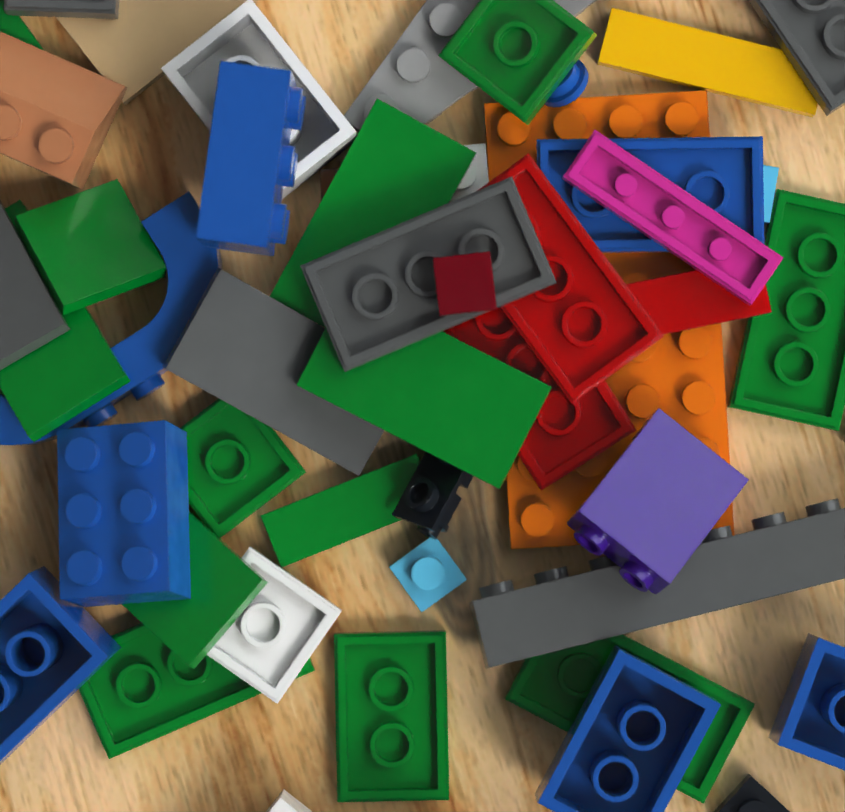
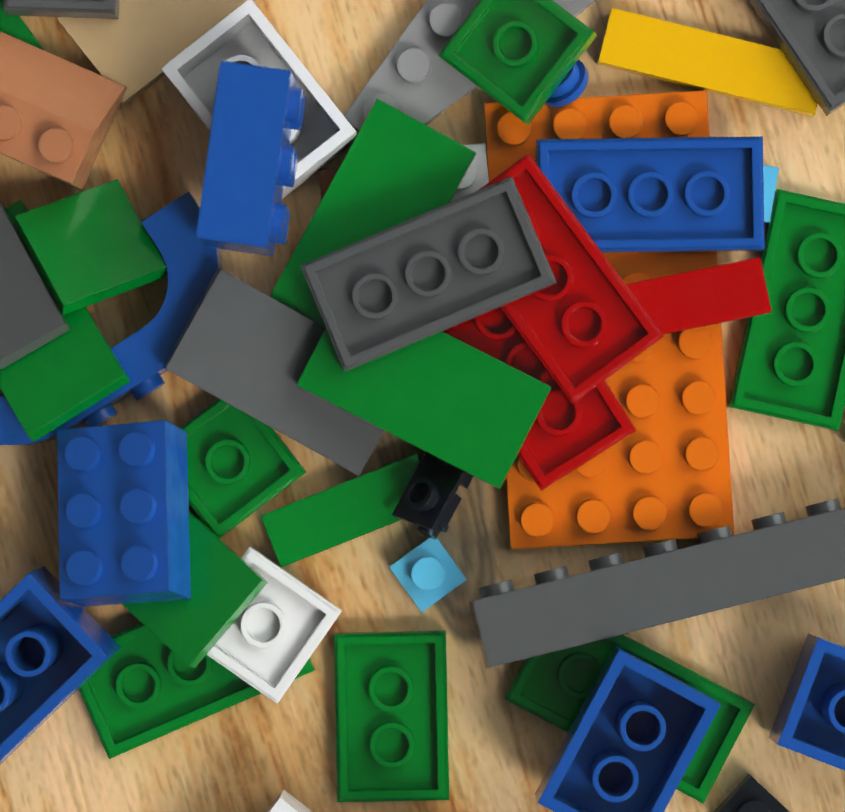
dark red tile [433,251,497,317] -> none
dark pink tile [562,130,784,306] -> none
dark purple panel [567,408,749,594] -> none

